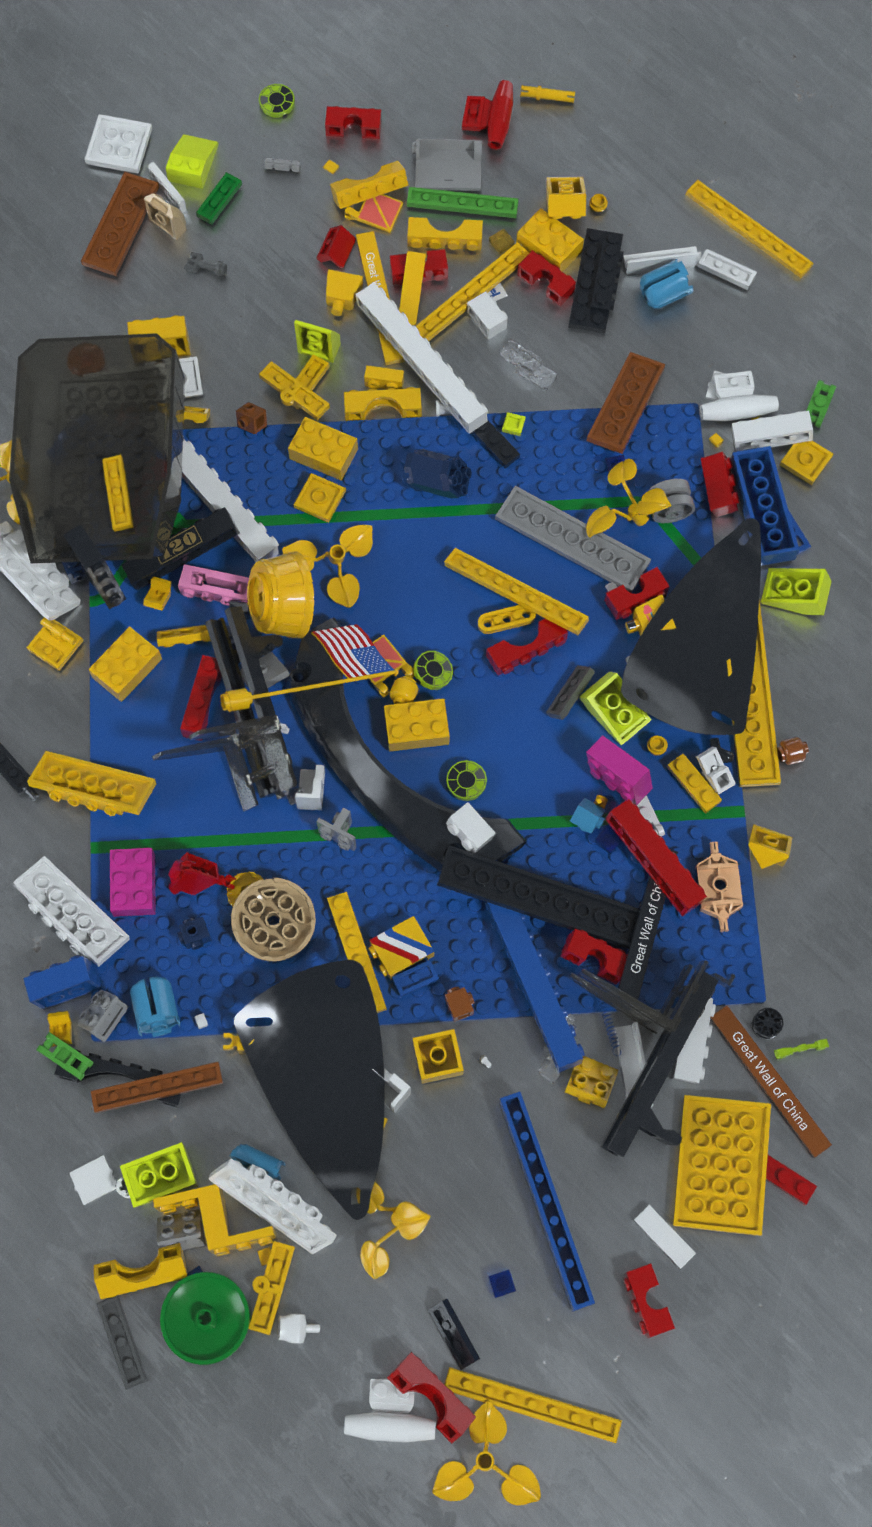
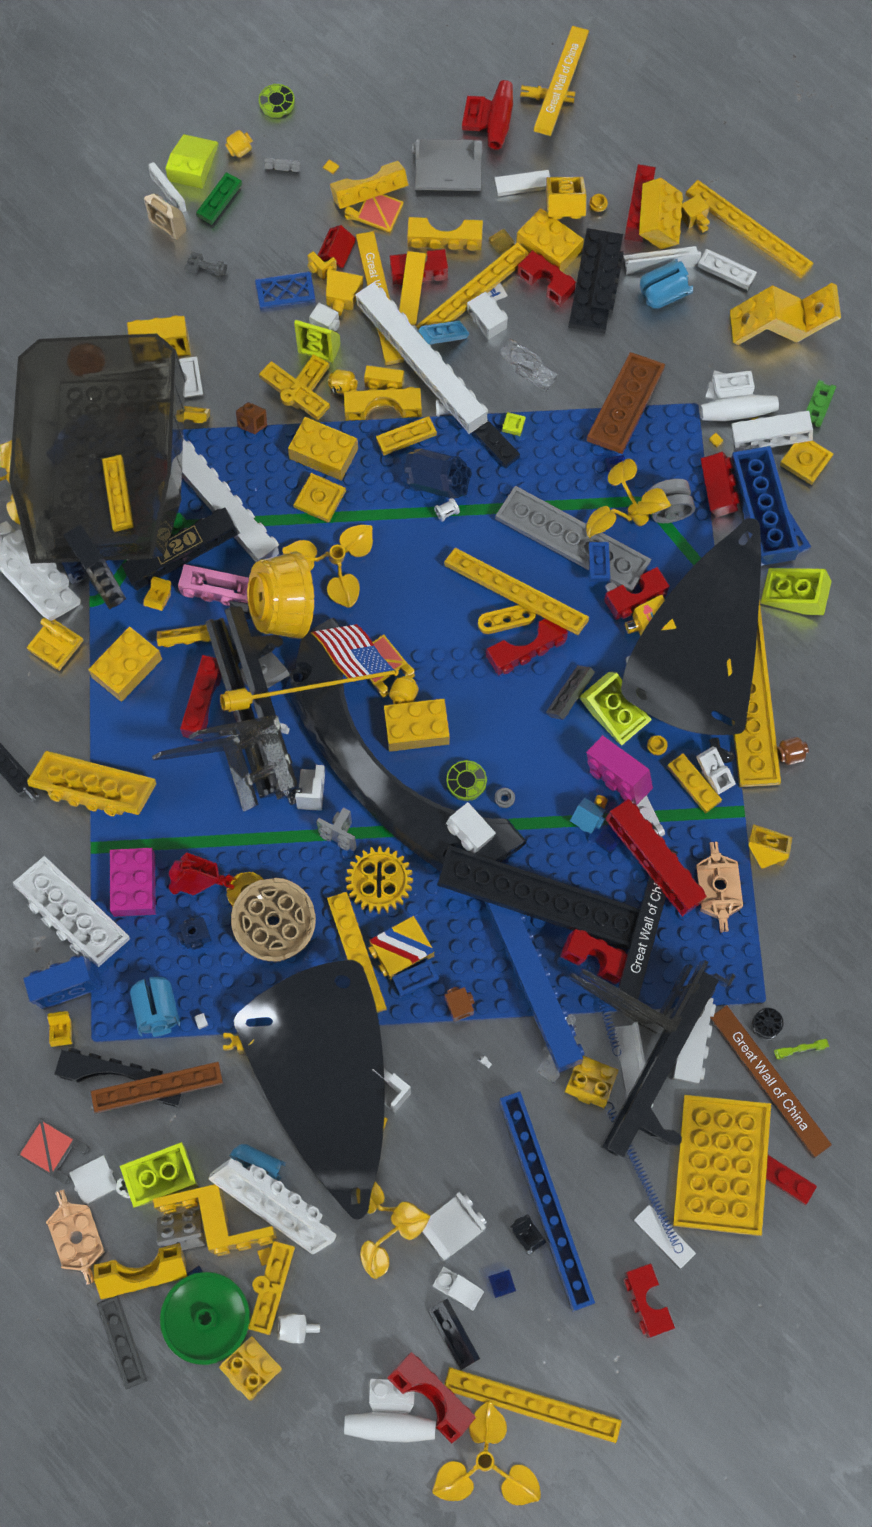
bright green plate [36,1032,94,1080] -> none
light grey bracket [77,990,129,1042] -> none
dark orange plate [81,172,159,276] -> none
white plate [84,114,152,174] -> none
red arch [325,106,382,139] -> none
bright green plate [407,187,519,218] -> none
tile [413,651,453,690] -> none
yellow brick [413,1029,464,1084] -> none
none -> coral flag [17,1118,89,1185]
none -> light nougat plate [46,1190,105,1285]
none -> yellow plate [219,1336,282,1401]
none -> yellow head [225,130,253,158]
none -> blue window [255,271,316,310]
none -> yellow bracket [307,251,337,280]
none -> white brick [309,303,340,331]
none -> yellow head [328,369,358,395]
none -> yellow gear [346,846,413,914]
none -> yellow plate [376,416,437,456]
none -> dark azure tile [418,320,469,345]
none -> white panel [422,1192,486,1262]
none -> white brick [432,1266,484,1311]
none -> white bush [434,498,460,522]
none -> white tile [494,170,550,196]
none -> light grey plate [495,788,515,808]
none -> black bracket [510,1214,546,1255]
none -> yellow tile [534,26,589,136]
none -> blue plate [588,542,610,582]
none -> blue piece [605,1102,683,1253]
none -> red arch [624,164,656,242]
none -> yellow brick [639,178,683,249]
none -> yellow brick [681,195,710,233]
none -> yellow bracket [730,283,841,345]

